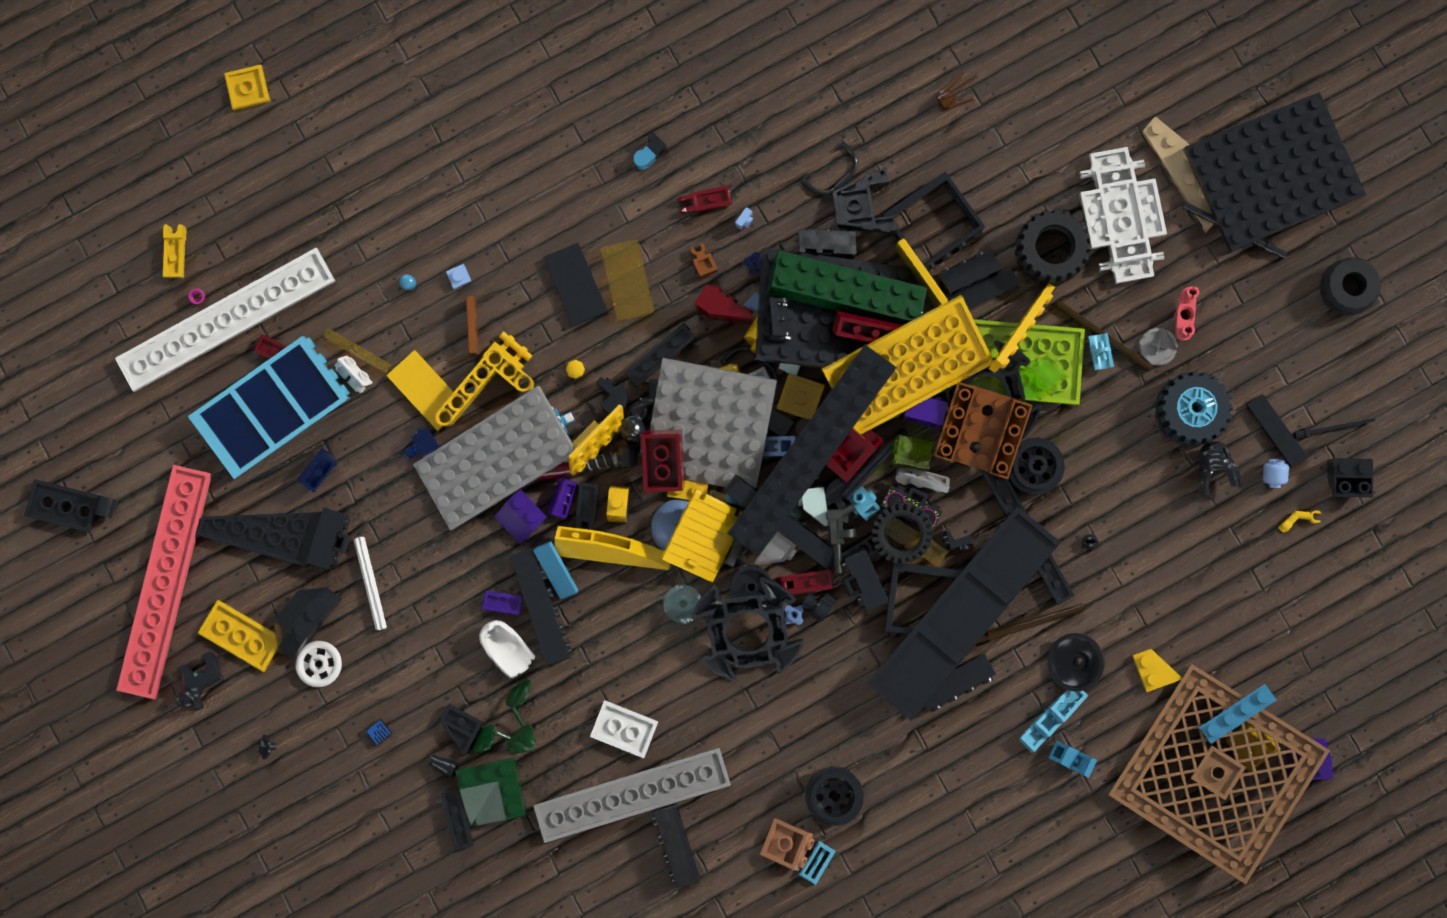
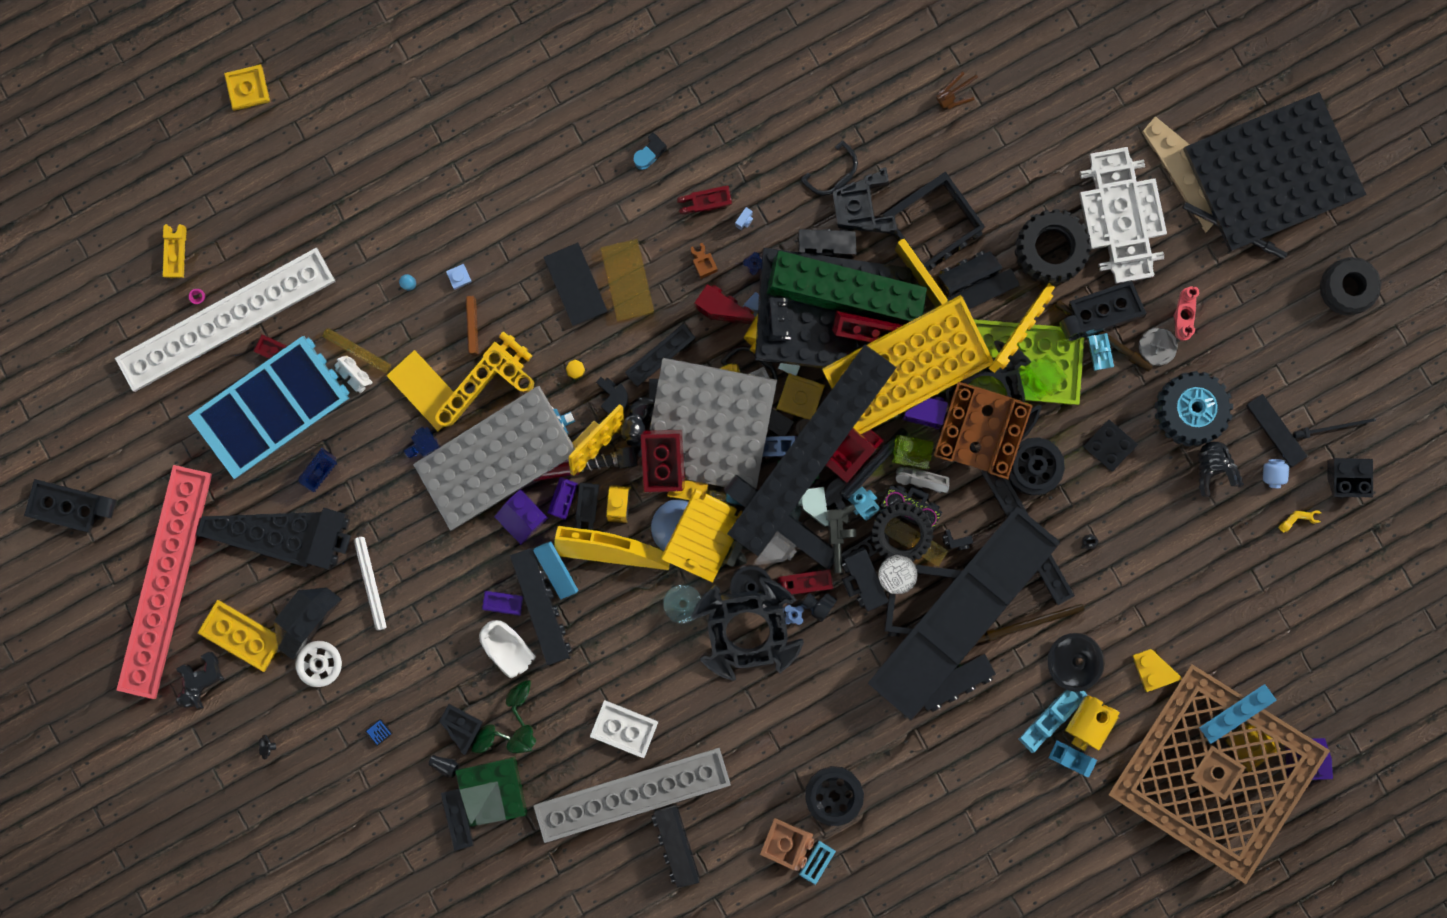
none -> tile [878,555,917,594]
none -> black hinge [1059,280,1147,342]
none -> yellow cylinder [1065,695,1120,751]
none -> black hinge [1083,419,1138,472]

